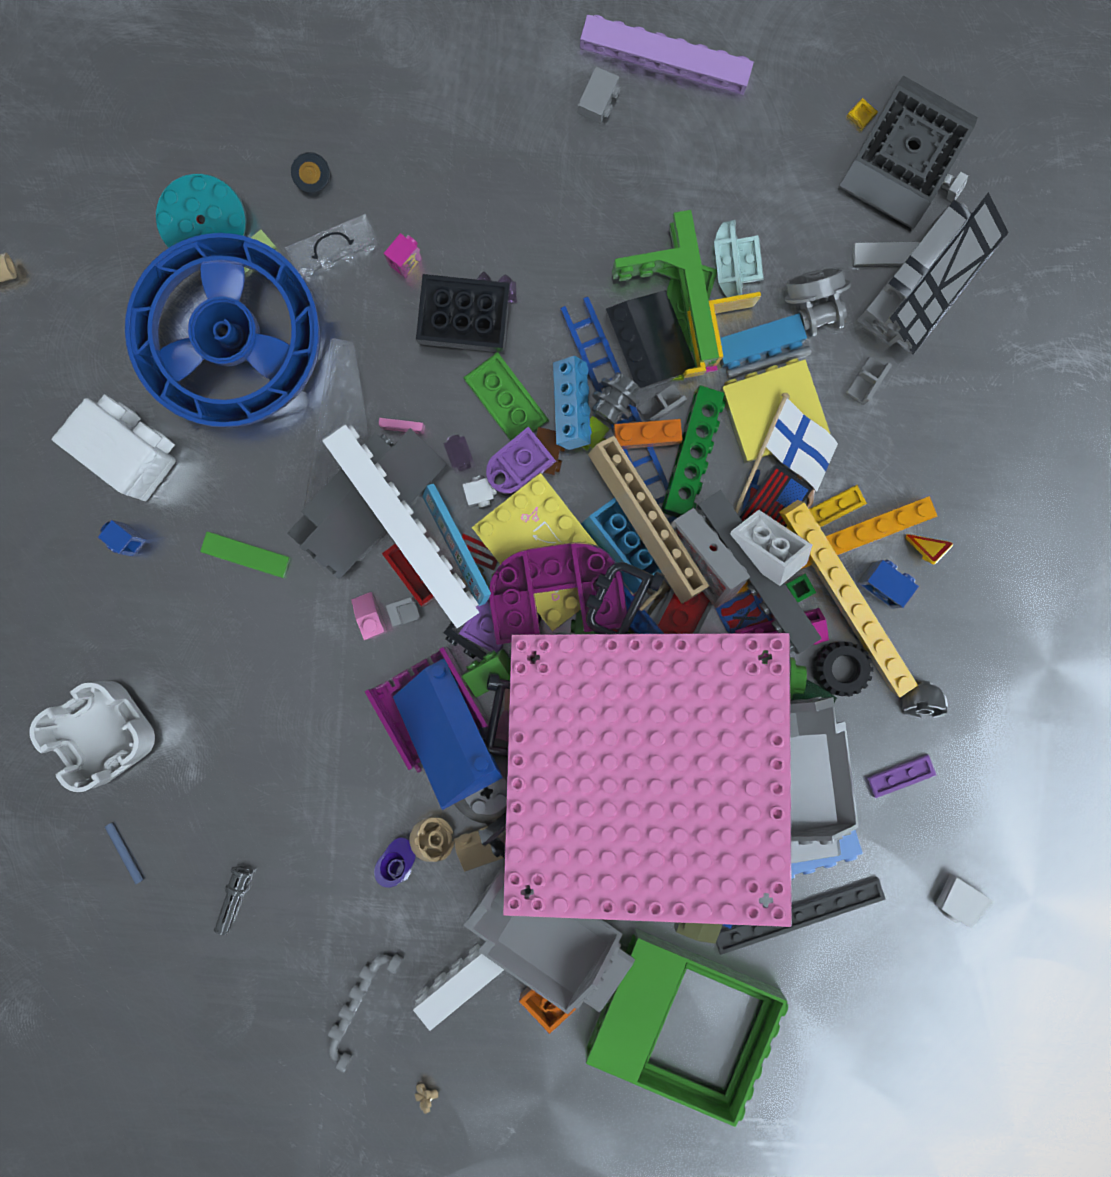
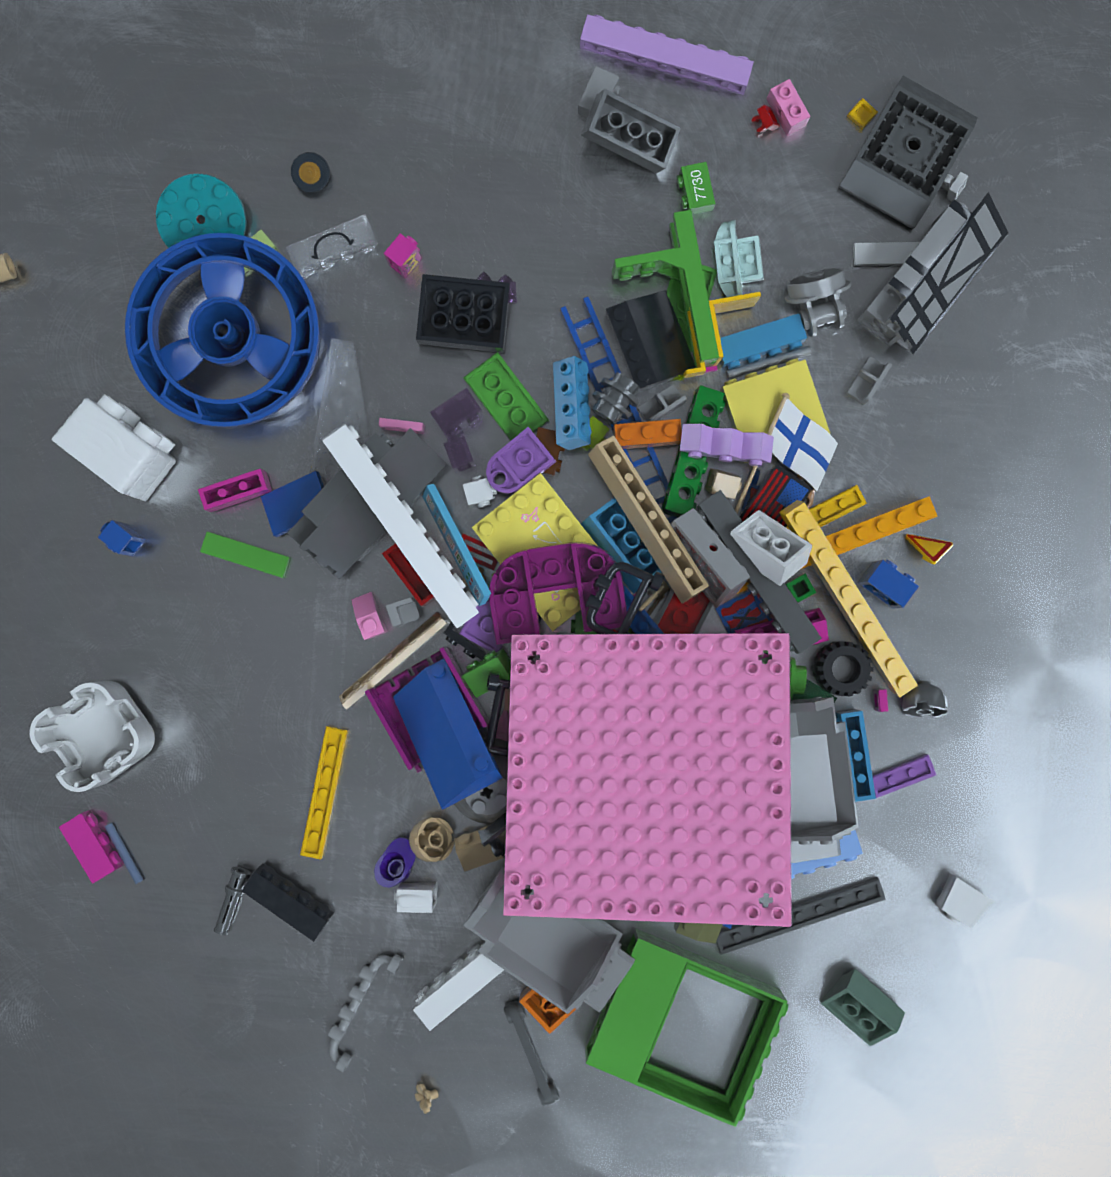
none -> dark pink brick [59,810,122,884]
none -> dark pink brick [198,468,272,512]
none -> black brick [242,863,334,942]
none -> blue tile [261,471,324,537]
none -> yellow tile [300,726,348,859]
none -> tan tile [339,612,447,709]
none -> white torso [394,882,437,913]
none -> clear purple brick [430,388,484,440]
none -> dark grey piece [504,1001,560,1106]
none -> dark grey brick [581,89,681,174]
none -> bright green brick [677,162,715,215]
none -> lavender brick [680,424,774,466]
none -> tan brick [705,468,742,499]
none -> red tile [752,105,780,133]
none -> bright pink brick [766,79,811,136]
none -> sand green slope [821,969,905,1046]
none -> dark azure brick [835,709,876,802]
none -> dark pink tile [873,689,888,712]

